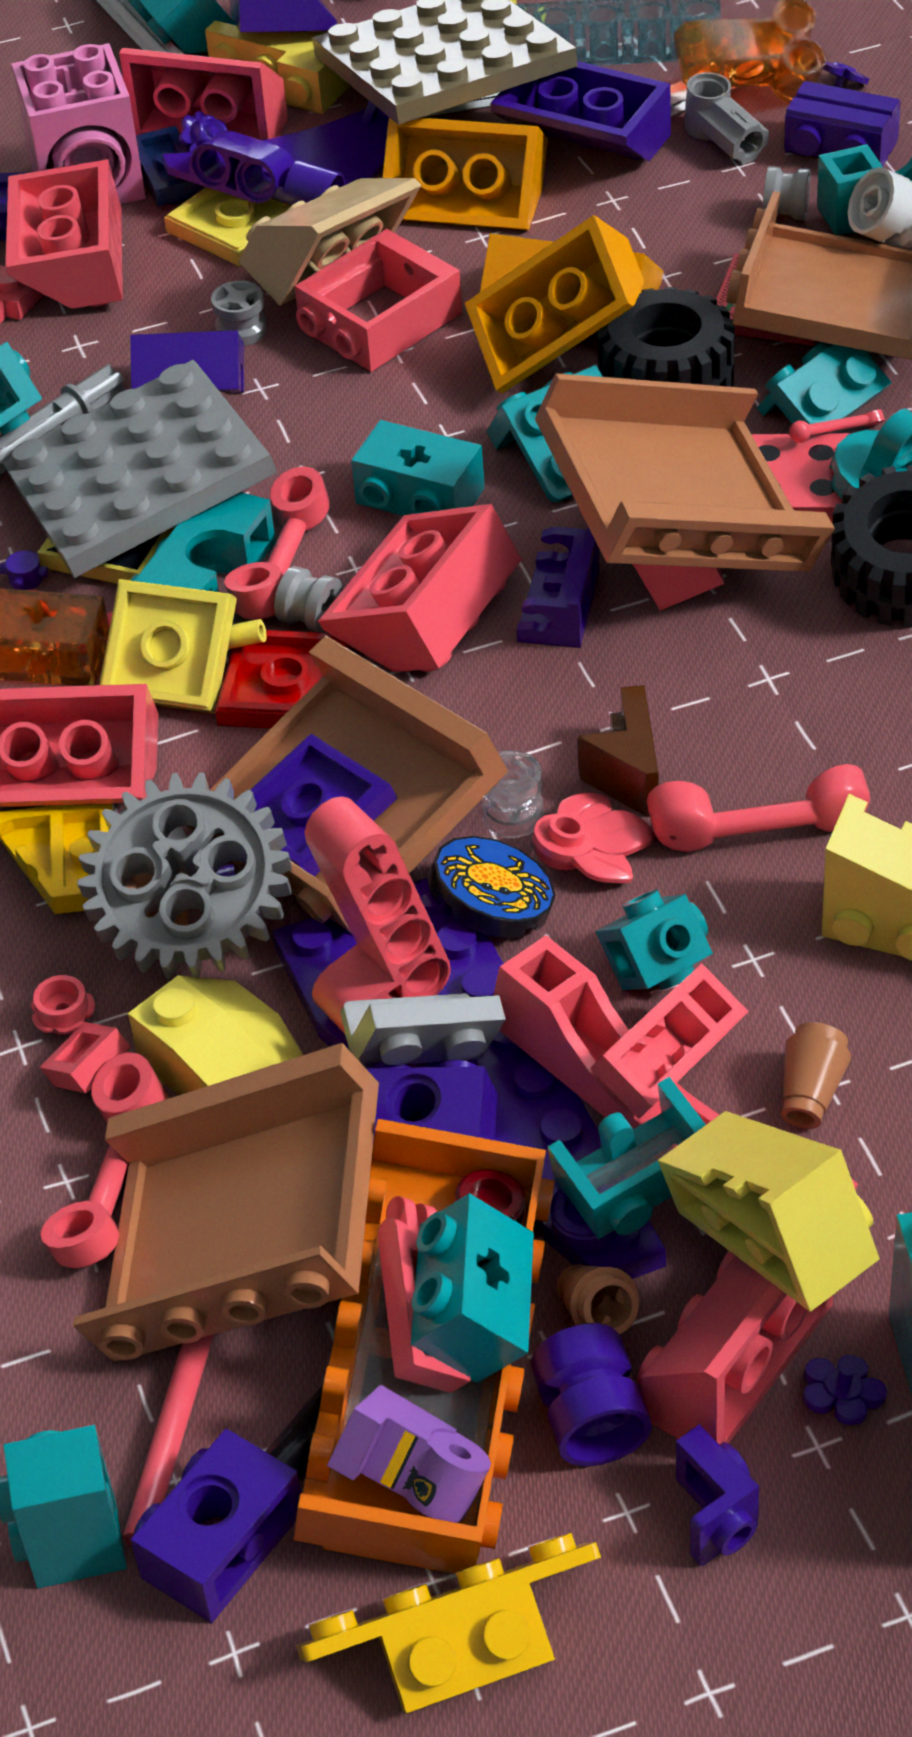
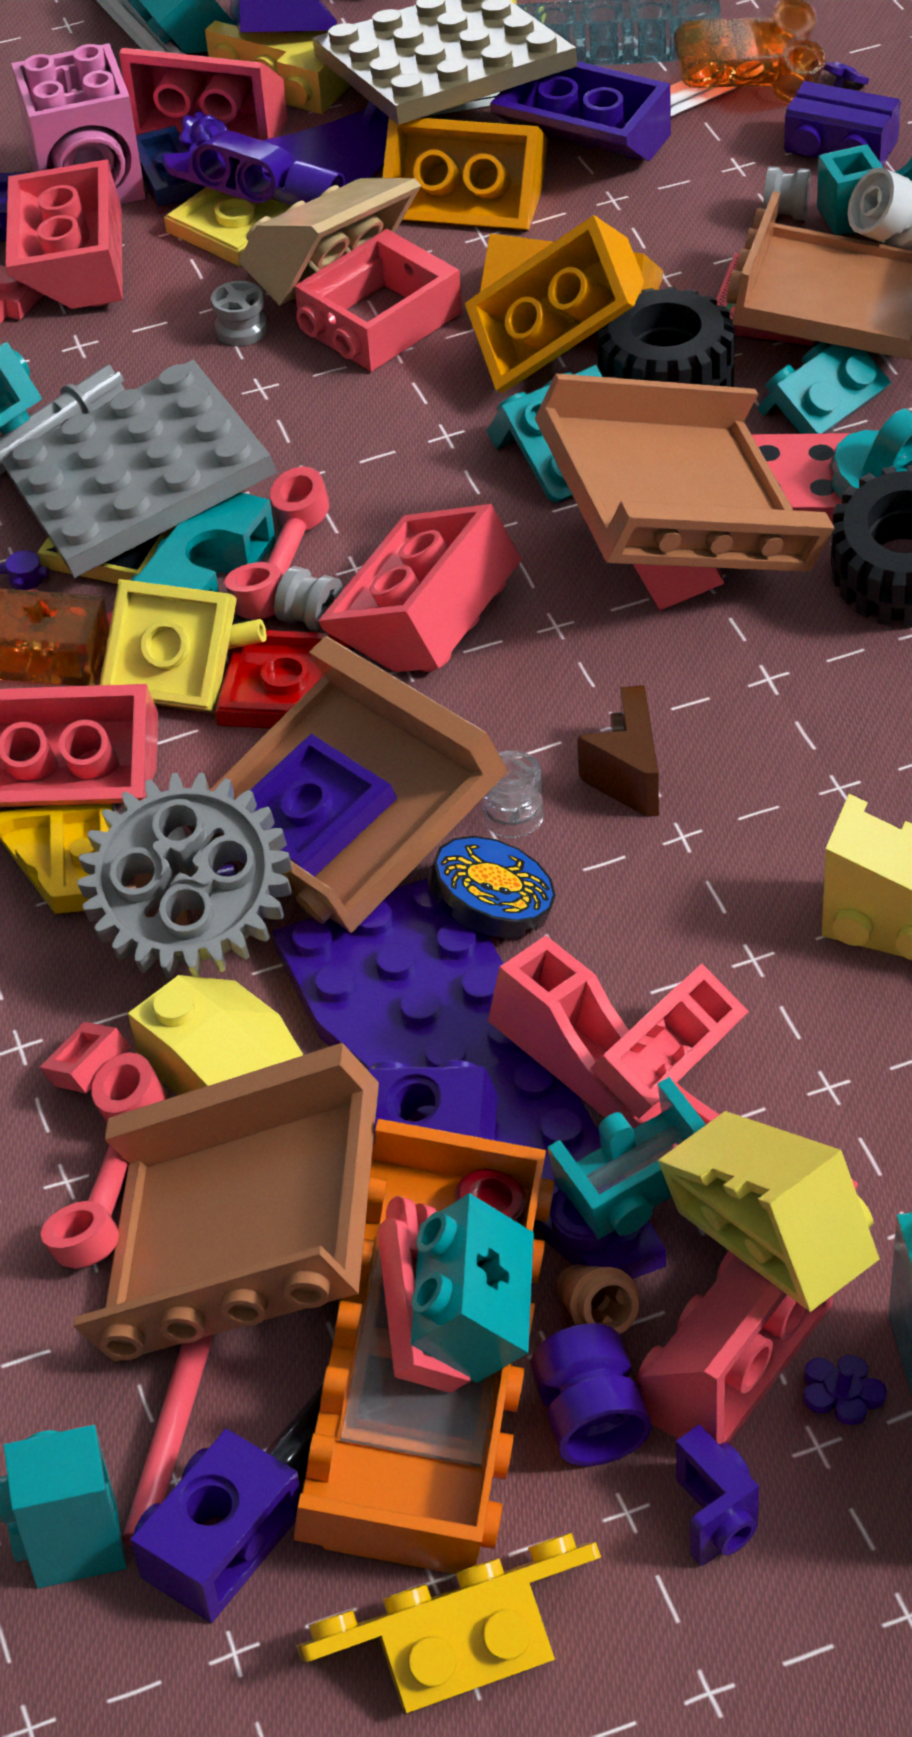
coral plate [31,975,95,1035] -> none
dark purple hinge [130,330,245,393] -> none
coral beam [304,796,451,1034] -> none
medium lavender leg [327,1385,491,1523] -> none
light grey bracket [340,993,506,1067] -> none
teal brick [351,420,485,516] -> none
dark purple hinge [516,525,600,648] -> none
coral plate [532,793,655,883] -> none
teal brick [595,889,713,990] -> none
coral piece [646,764,871,852] -> none
light grey piece [684,72,769,165] -> none
nougat cone [781,1022,852,1129] -> none
coral hinge [789,409,885,443] -> none

